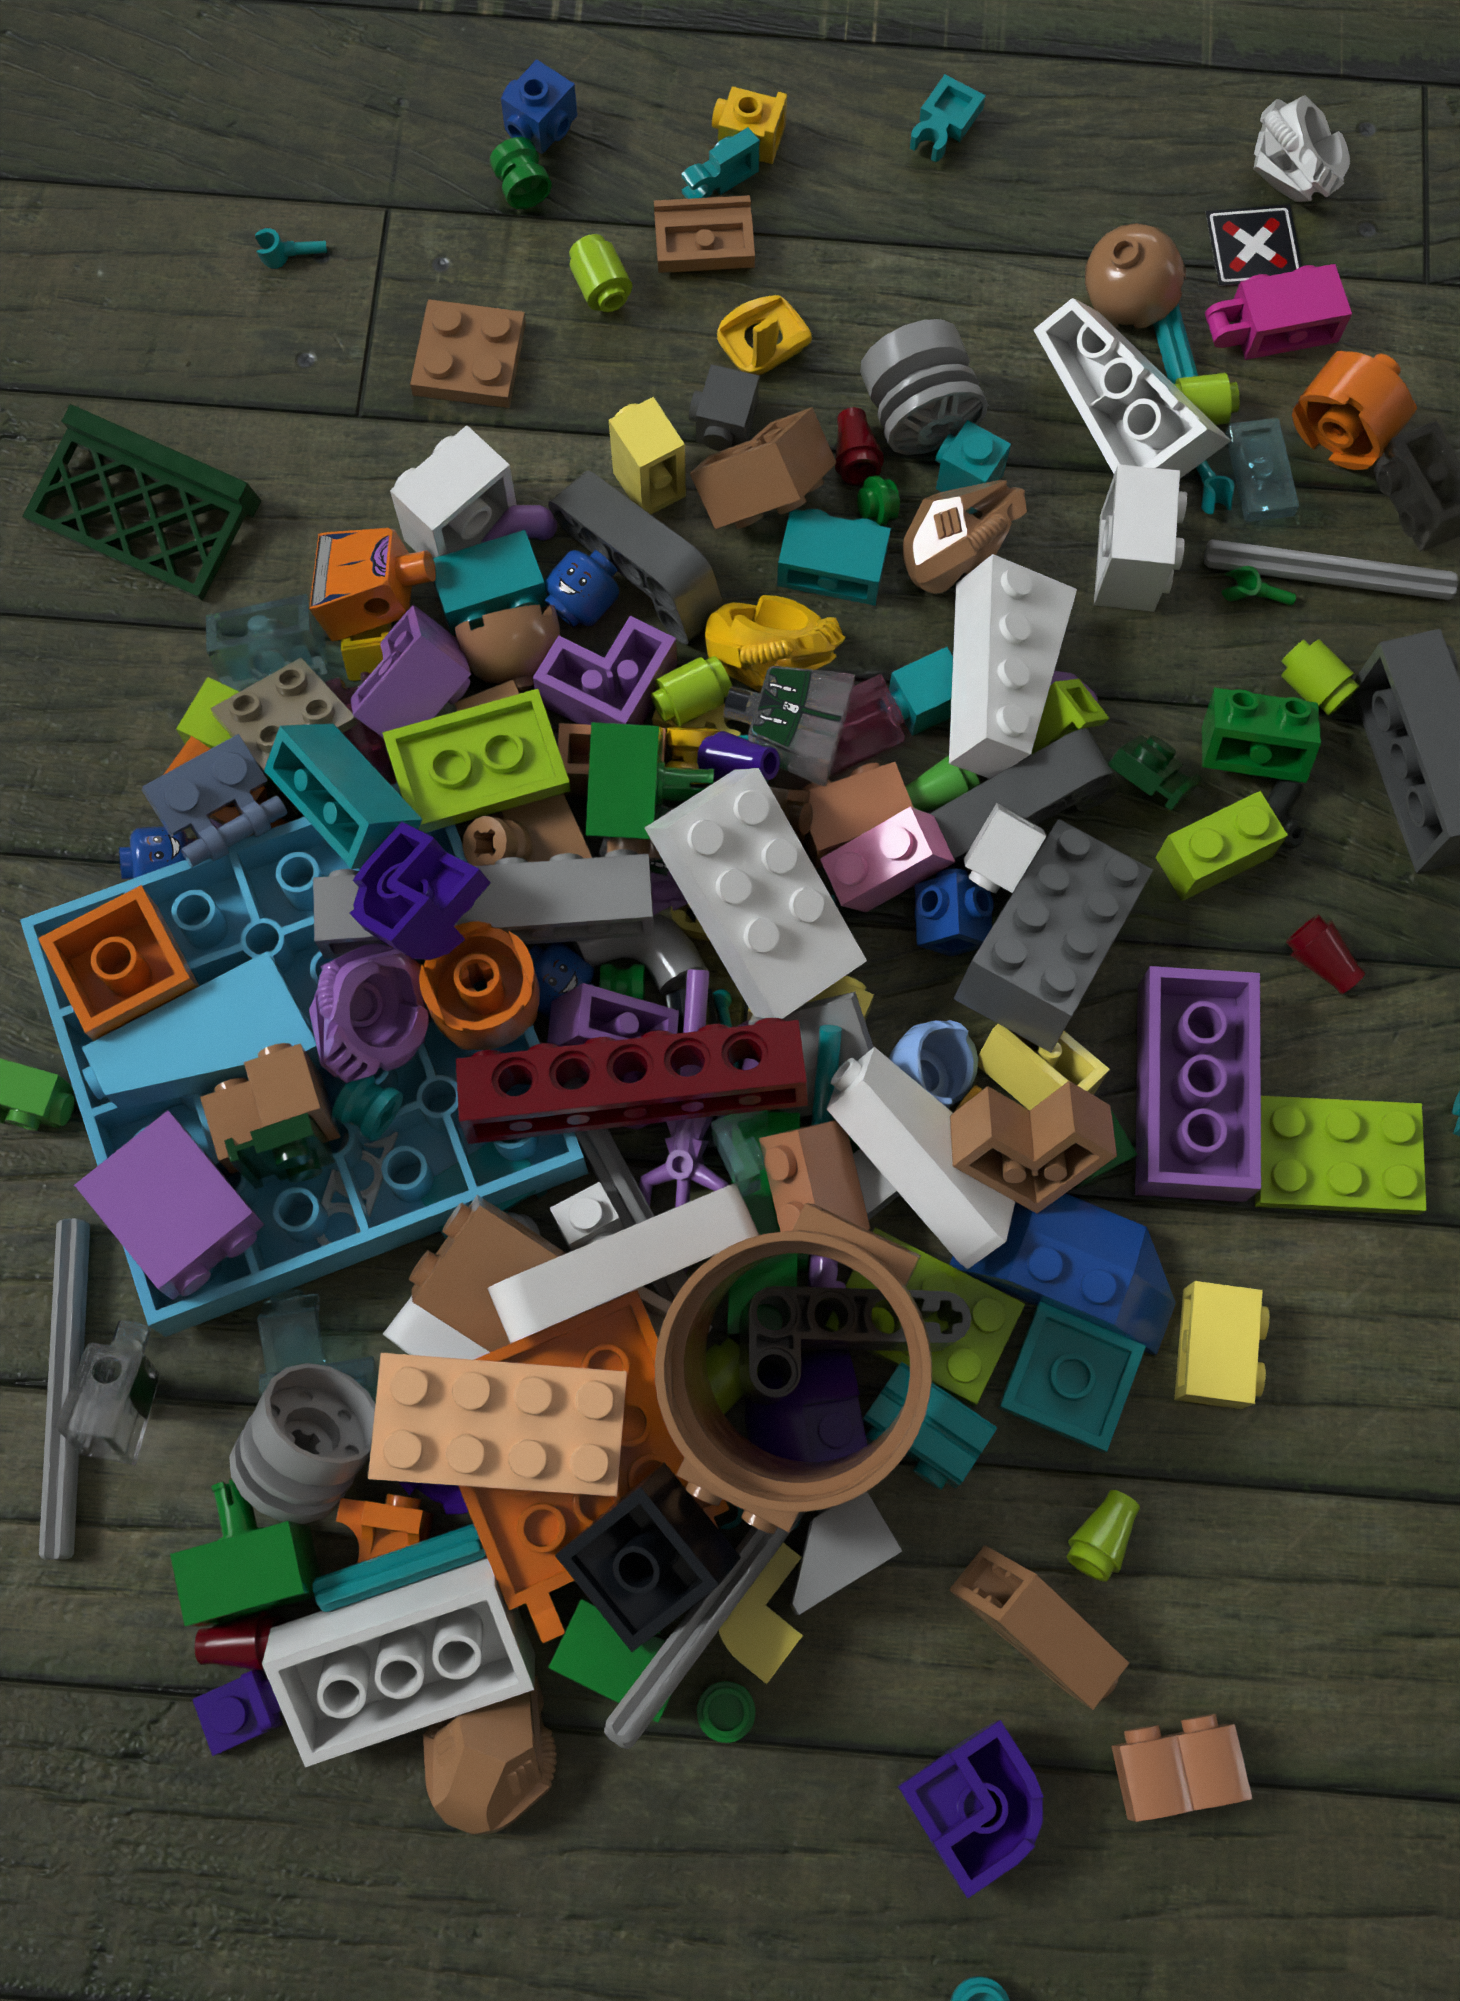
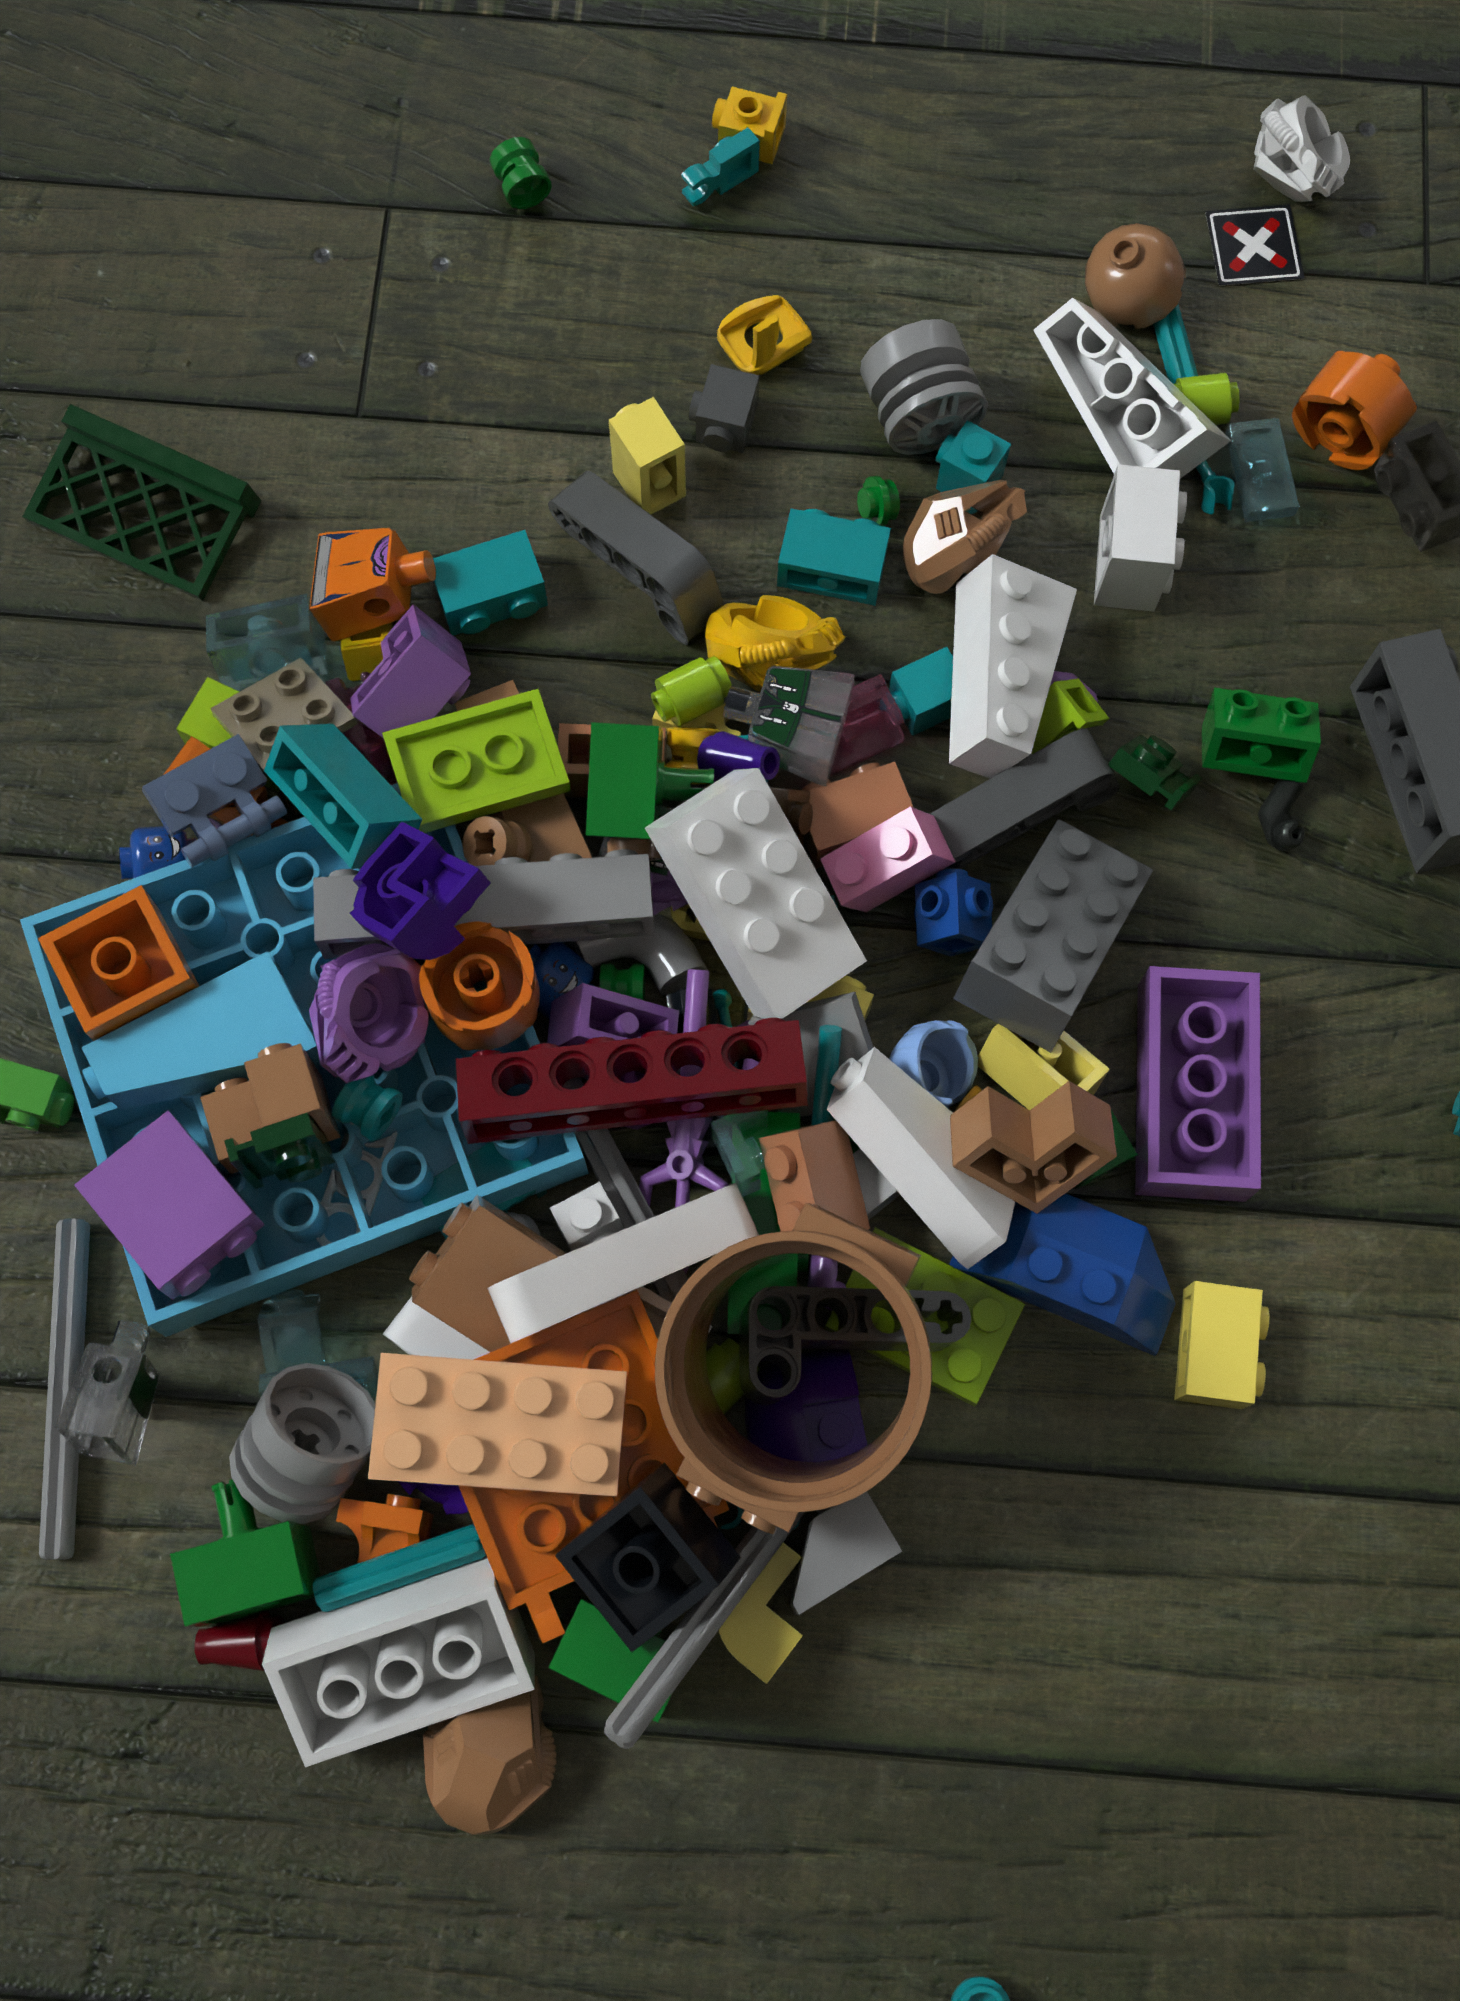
dark purple bracket [192,1670,284,1756] -> none
teal hand [255,228,327,269] -> none
white brick [390,425,517,558] -> none
medium nougat plate [410,299,526,408] -> none
medium nougat cylinder [455,605,560,692] -> none
medium lavender arm [481,505,557,542] -> none
blue brick [501,59,577,154] -> none
medium lavender brick [533,616,677,725] -> none
blue head [544,550,619,628] -> none
lime brick [569,234,633,312] -> none
medium nougat plate [654,195,755,273] -> none
medium nougat brick [690,407,836,529] -> none
green plate [697,1681,755,1743] -> none
dark red cone [835,407,884,485] -> none
teal brick [862,1361,997,1490] -> none
dark purple brick [897,1720,1044,1899] -> none
bright green cone [905,755,980,812] -> none
teal plate [910,74,986,162] -> none
medium nougat slope [949,1545,1129,1710] -> none
white brick [964,803,1046,893] -> none
teal plate [998,1301,1146,1453] -> none
lime cone [1067,1490,1140,1582] -> none
nougat brick [1111,1714,1252,1822] -> none
lime brick [1156,791,1288,901] -> none
light grey axle [1204,539,1458,600] -> none
dark pink brick [1205,264,1352,360] -> none
green hand [1221,566,1296,606] -> none
lime plate [1255,1096,1426,1215] -> none
lime brick [1281,639,1360,716] -> none
dark red cone [1286,914,1366,995] -> none

